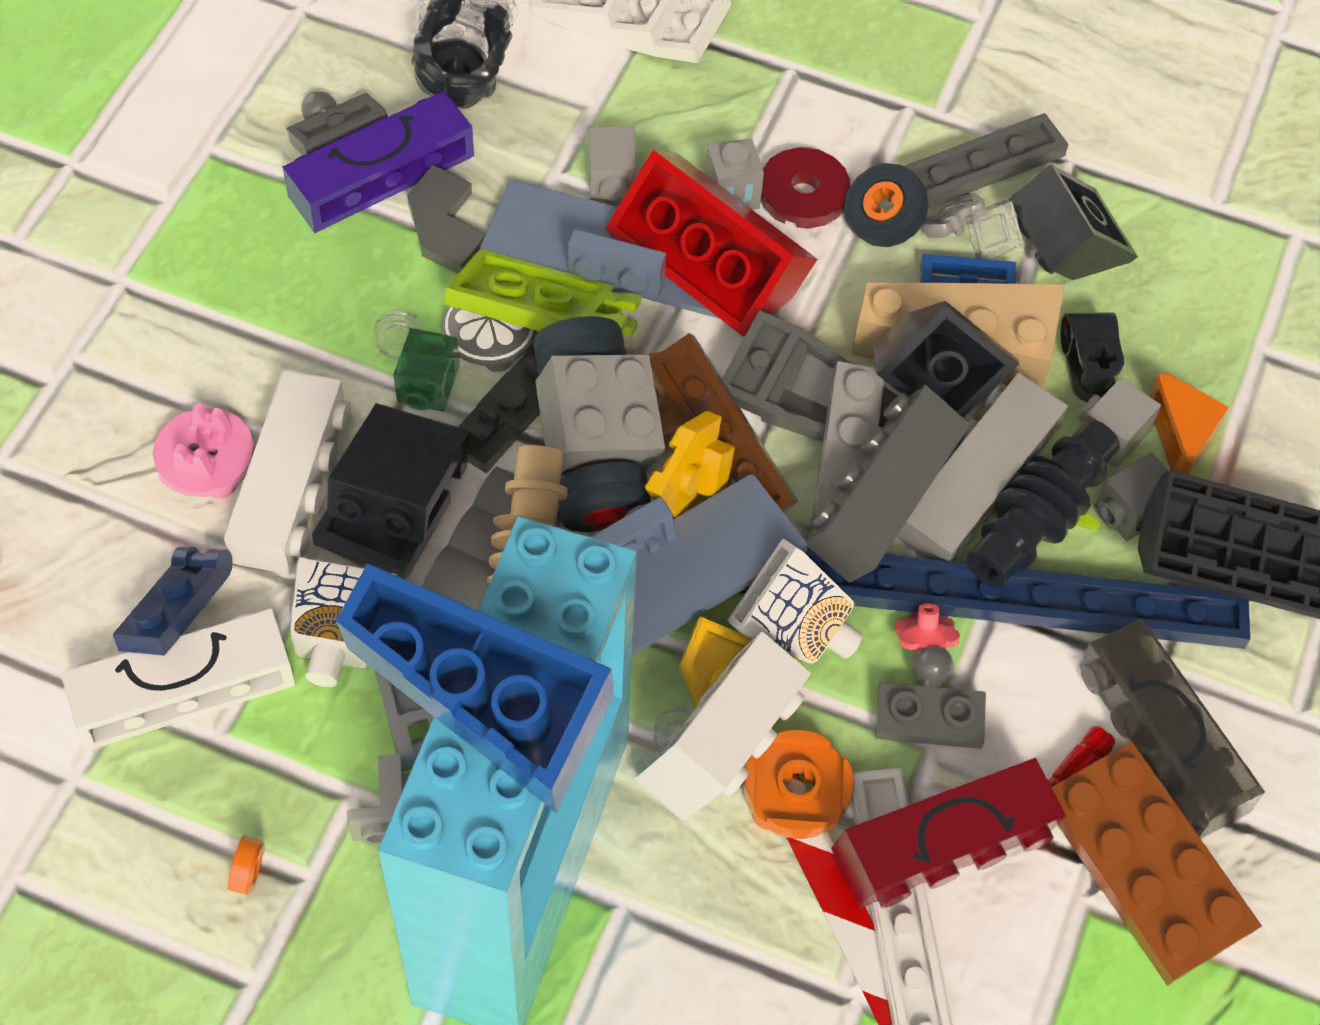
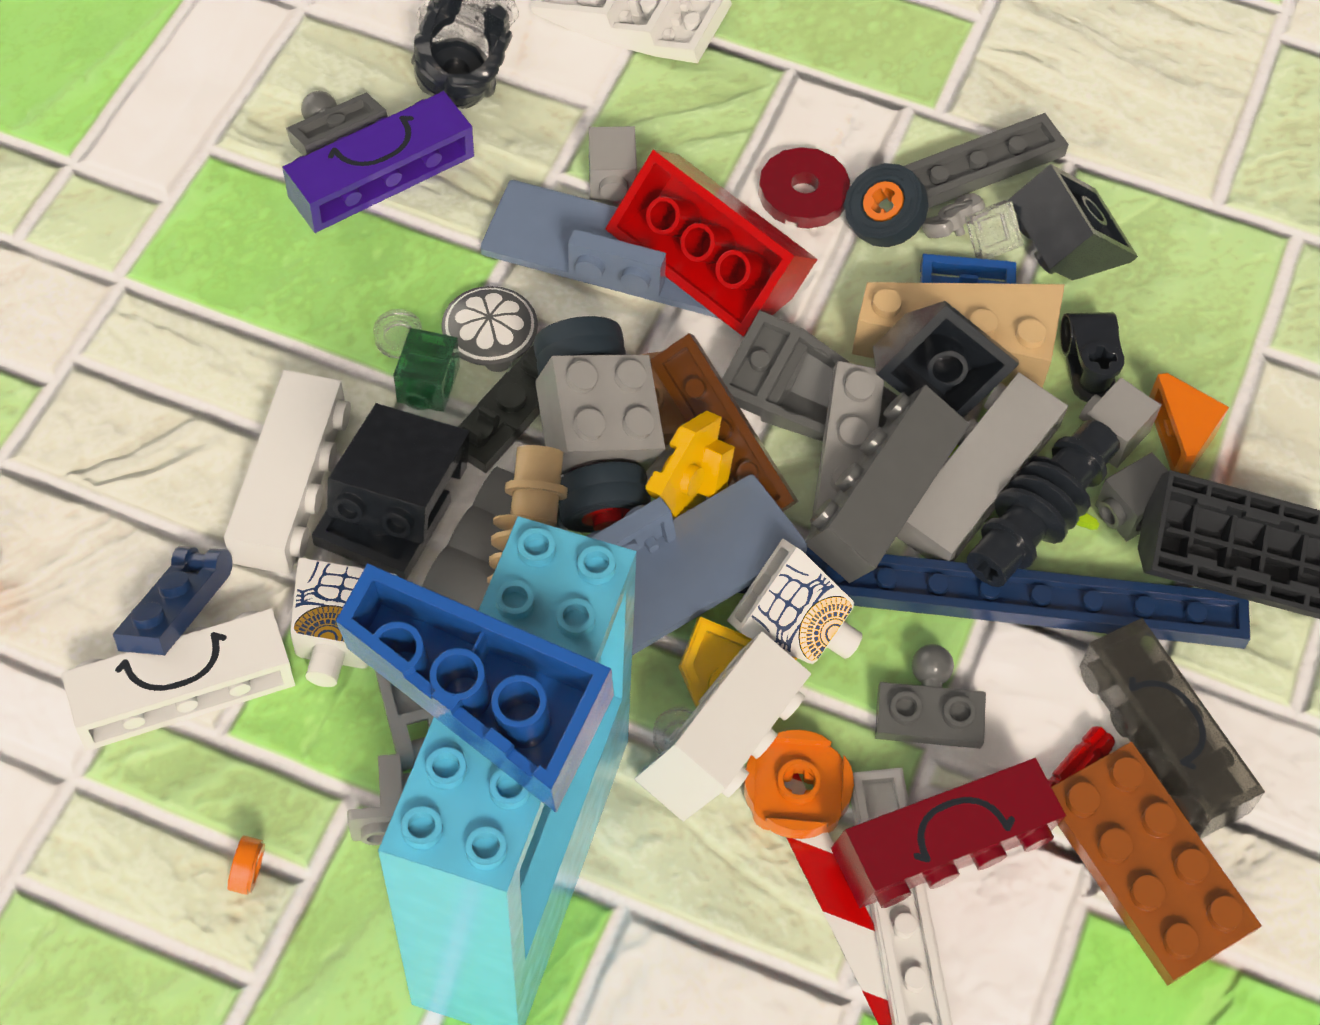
bright pink plate [153,403,255,499] -> none
dark grey tile [407,165,486,273] -> none
lime tile [444,248,642,337] -> none
light grey brick [705,138,764,210] -> none
coral plant [894,603,960,650] -> none

